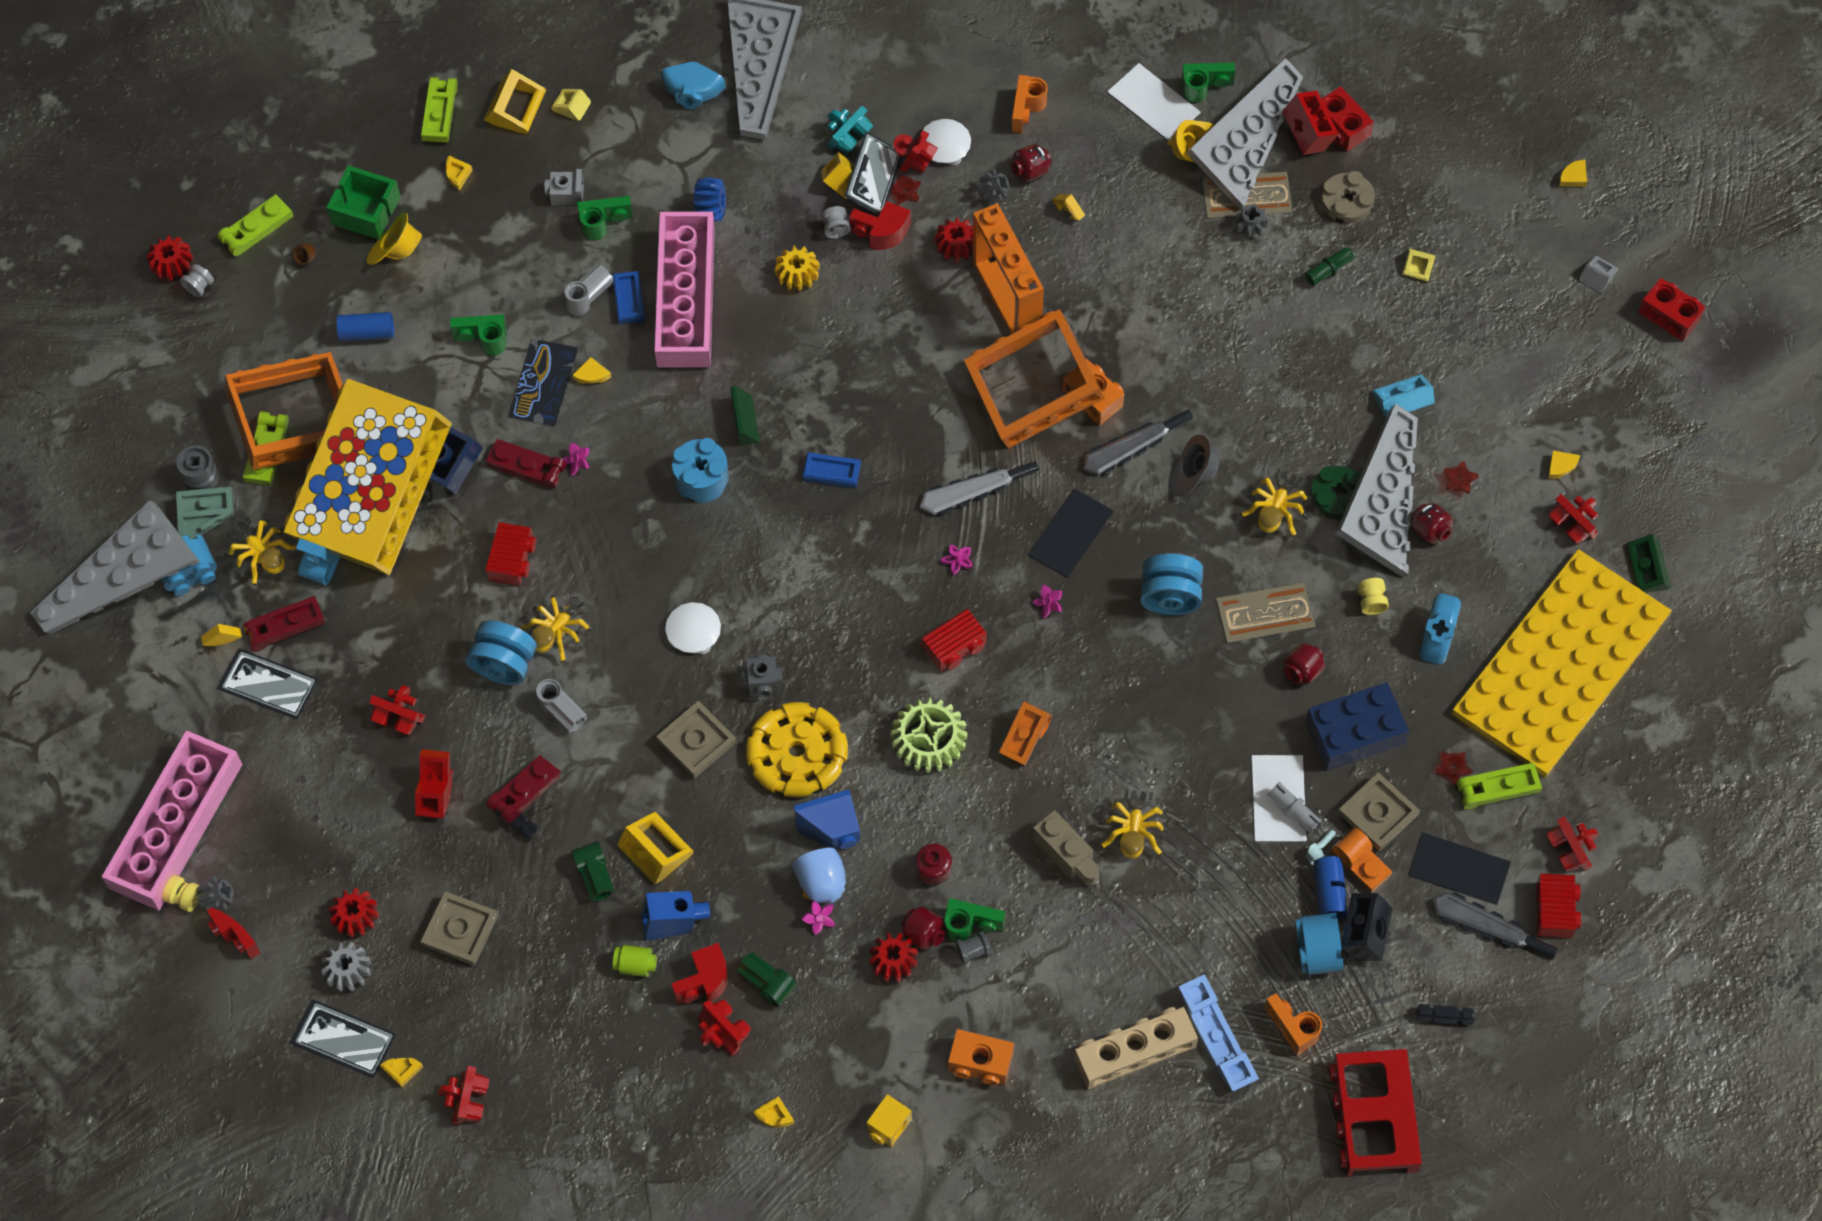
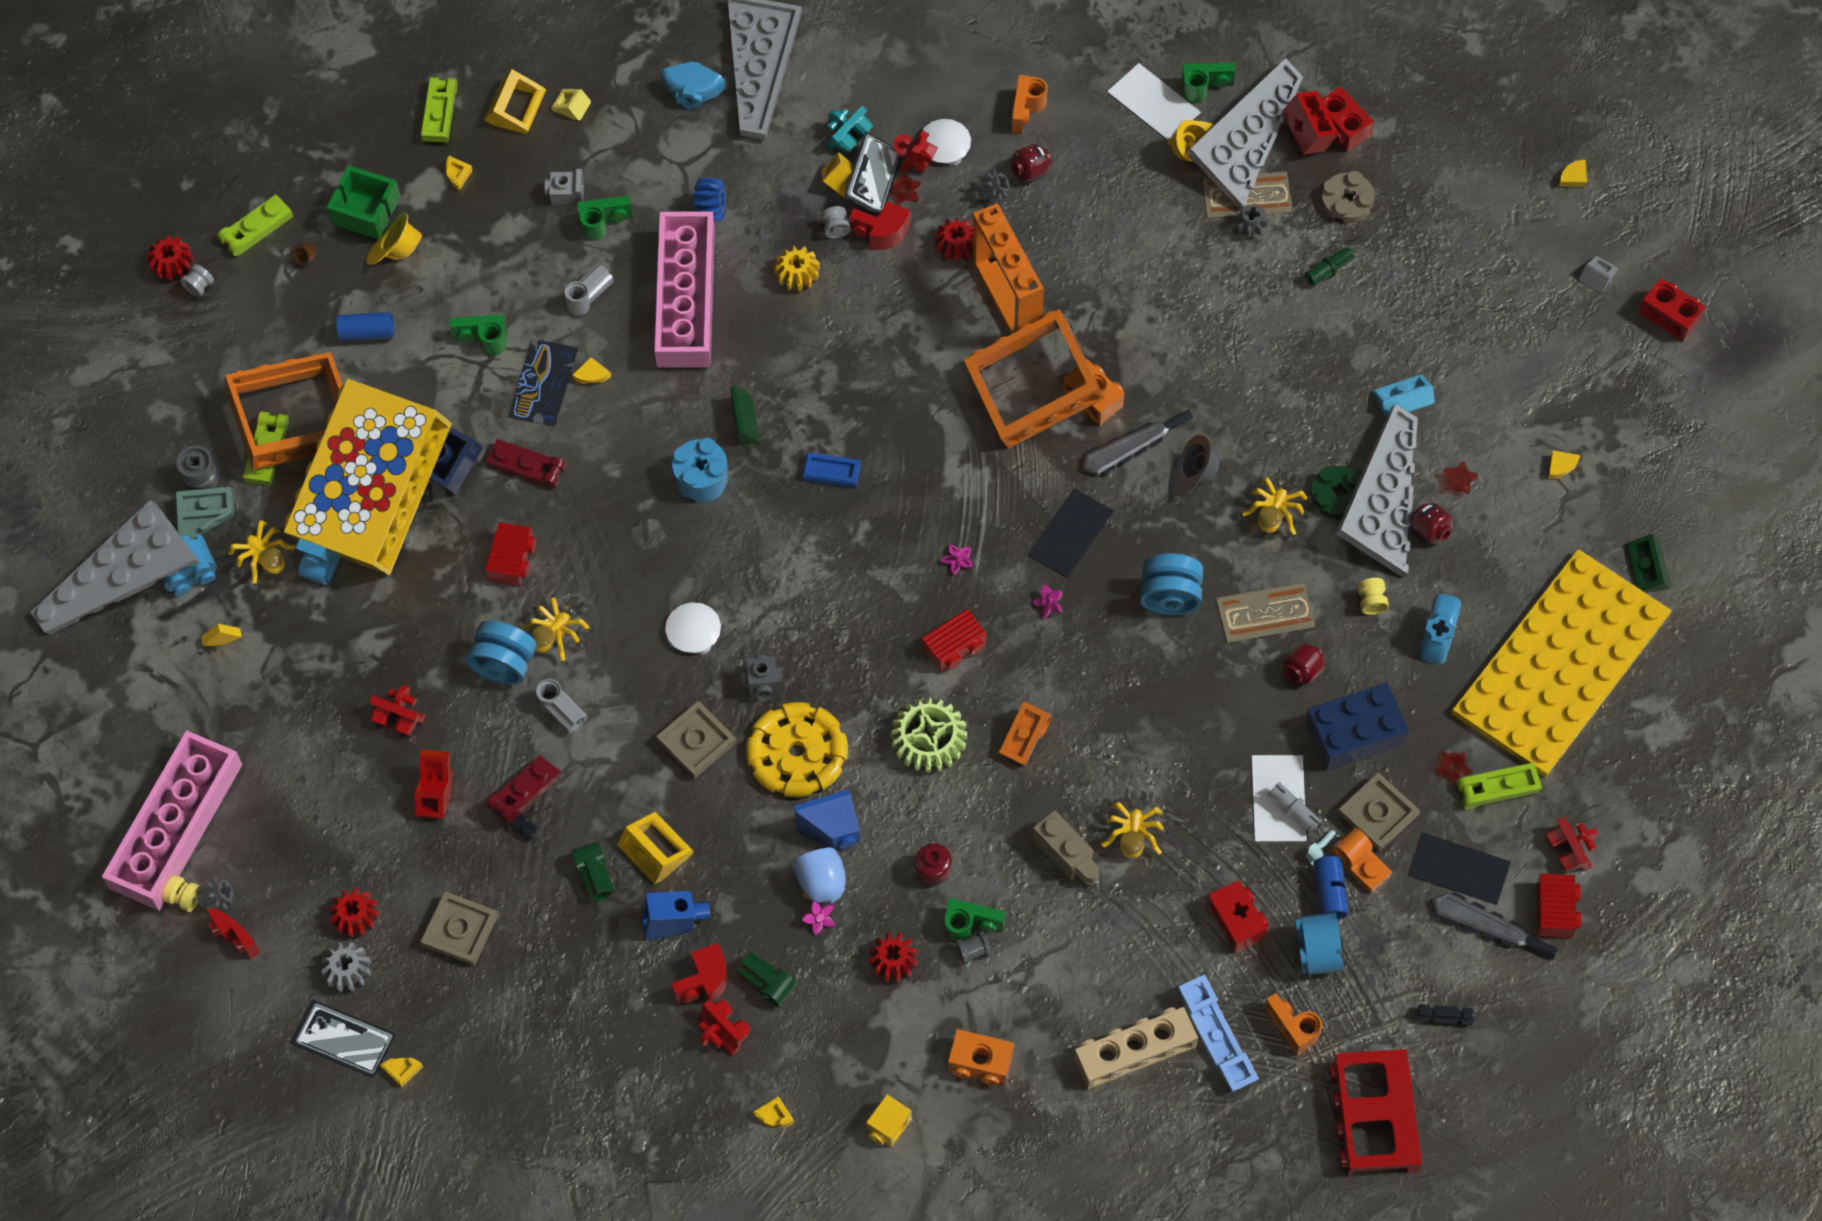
sticker [217,648,318,719] -> none
dark red plate [243,596,326,652] -> none
red hips [438,1066,489,1125] -> none
dark pink plant [563,443,589,476] -> none
blue tile [613,271,645,324] -> none
lime brick [613,945,657,977] -> none
dark red head [901,907,945,950] -> none
light grey sword [920,461,1039,516] -> none
yellow tile [1052,194,1085,221] -> none
black brick [1341,893,1393,961] -> none
light yellow slope [1402,249,1436,281] -> none
red hips [1548,494,1599,545] -> none
none -> red brick [1207,880,1269,953]

